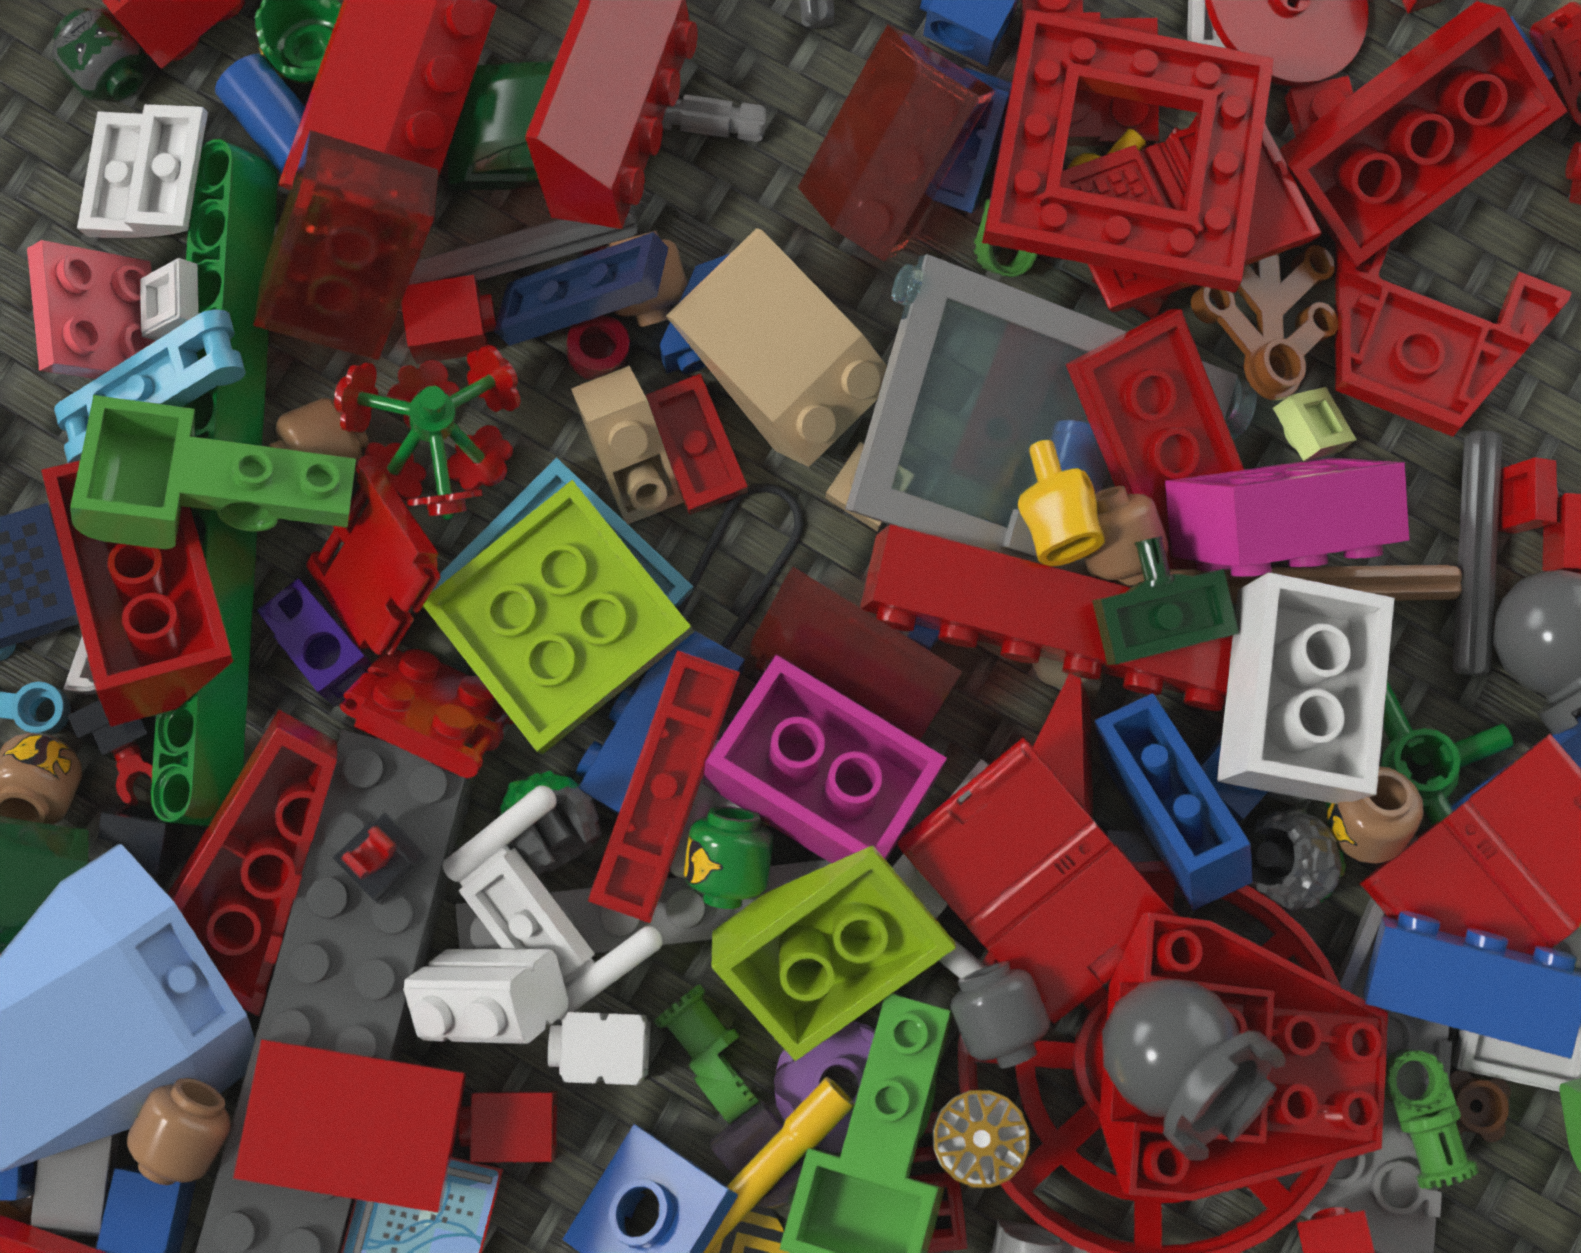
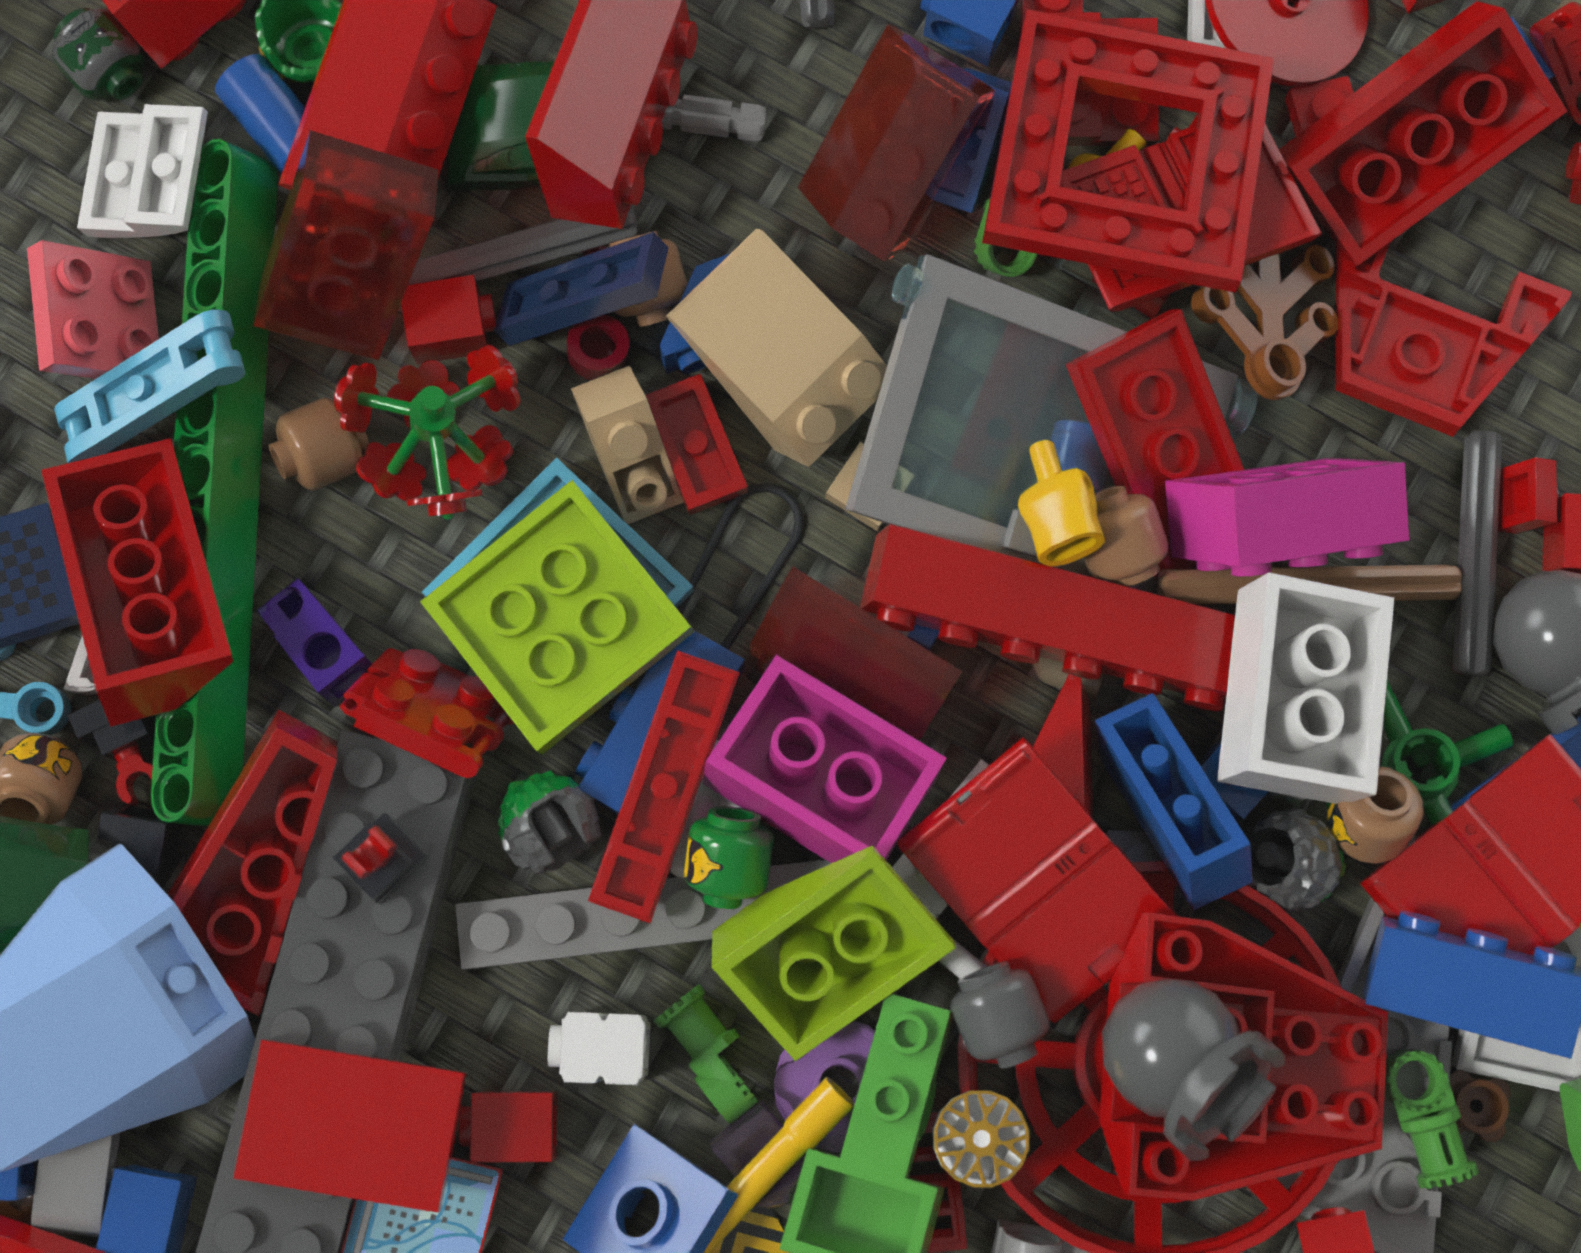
bright green plate [70,395,356,549] -> none
medium nougat head [127,1078,231,1185] -> none
white tile [140,258,198,341] -> none
red plate [306,466,441,655] -> none
white brick [403,949,569,1044] -> none
white plate [443,786,662,1020] -> none
dark green plate [1092,536,1239,665] -> none
yellowish green plate [1273,387,1357,462] -> none

